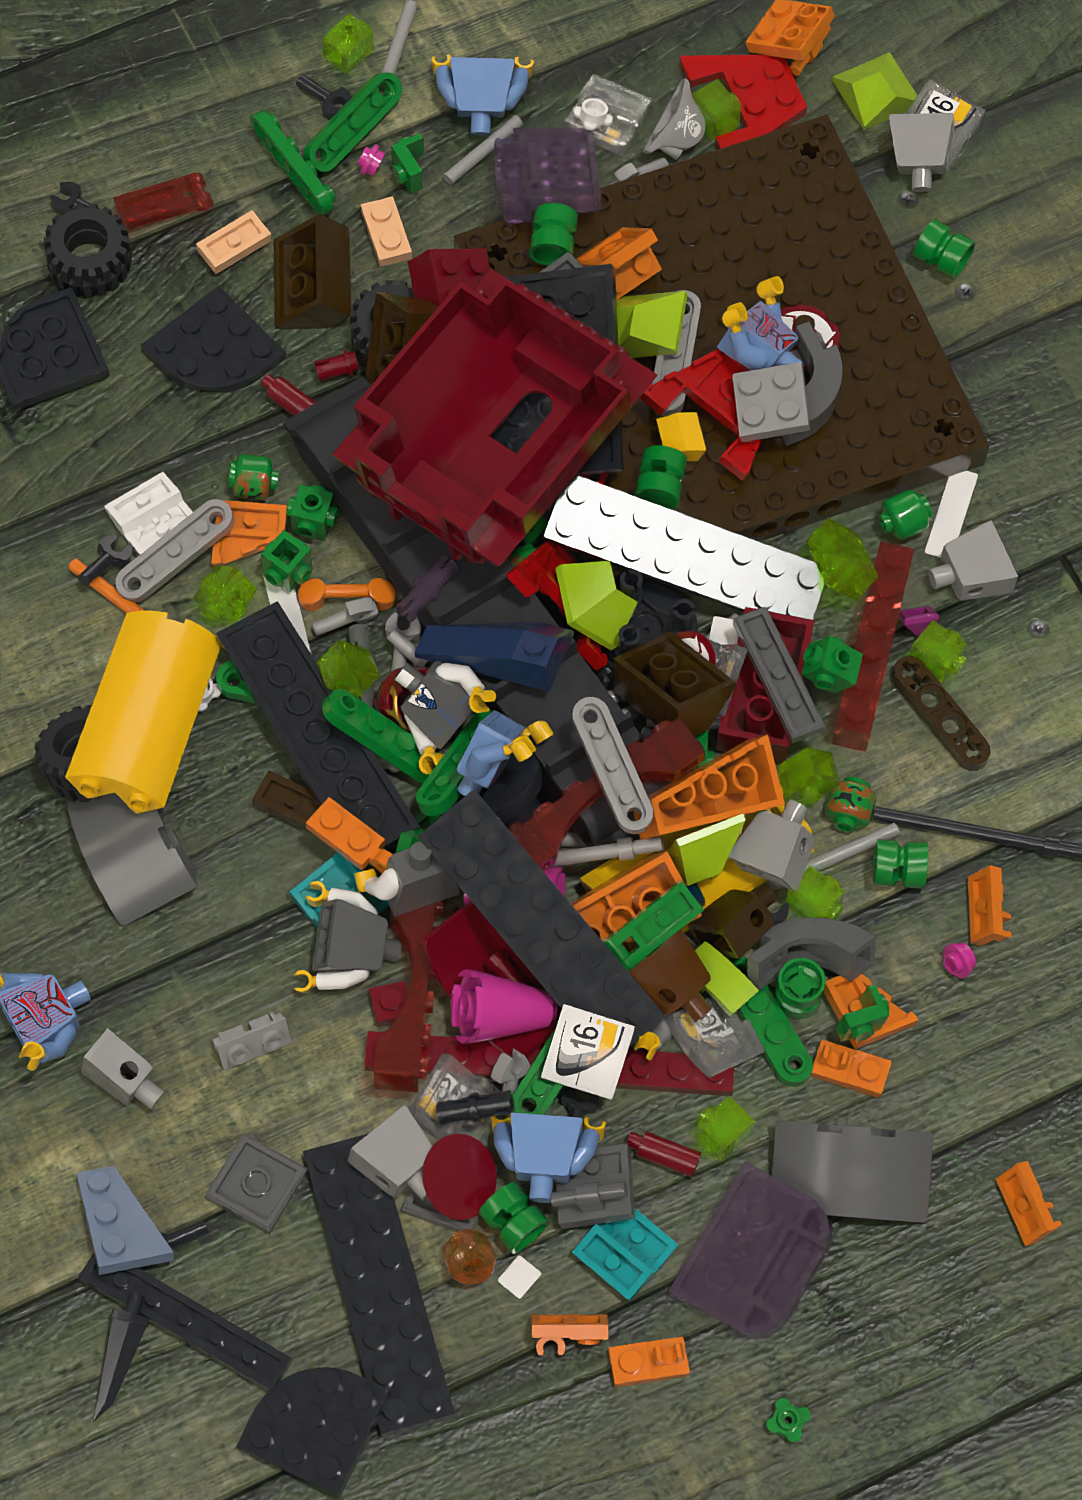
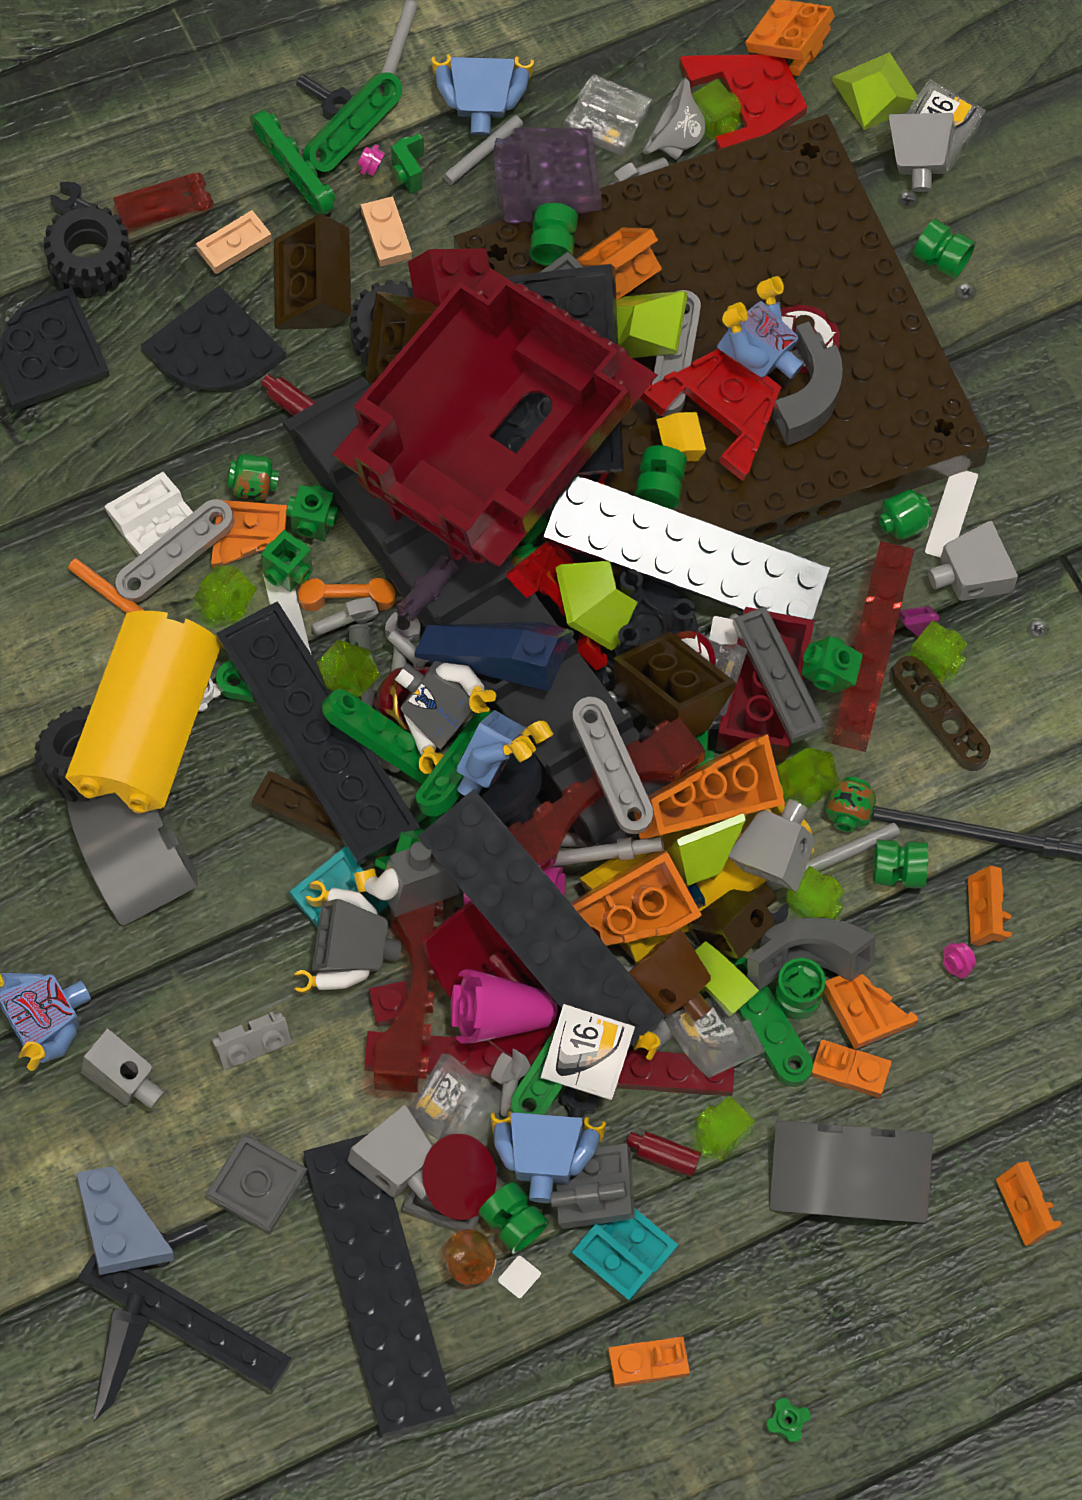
black bar [78,534,133,586] -> none
black plate [237,1367,392,1497] -> none
orange plate [306,797,393,873] -> none
dark red pin [314,350,359,382] -> none
clear neon green brick [322,13,374,75] -> none
black pin [436,1090,515,1125] -> none
orange plate [531,1314,608,1355] -> none
white plate [573,98,613,130] -> none
green plate [602,881,704,971] -> none
clear purple plate [669,1161,833,1339] -> none
light grey plate [733,362,811,442] -> none
clear neon green brick [806,517,879,601] -> none
green bracket [835,984,889,1042] -> none

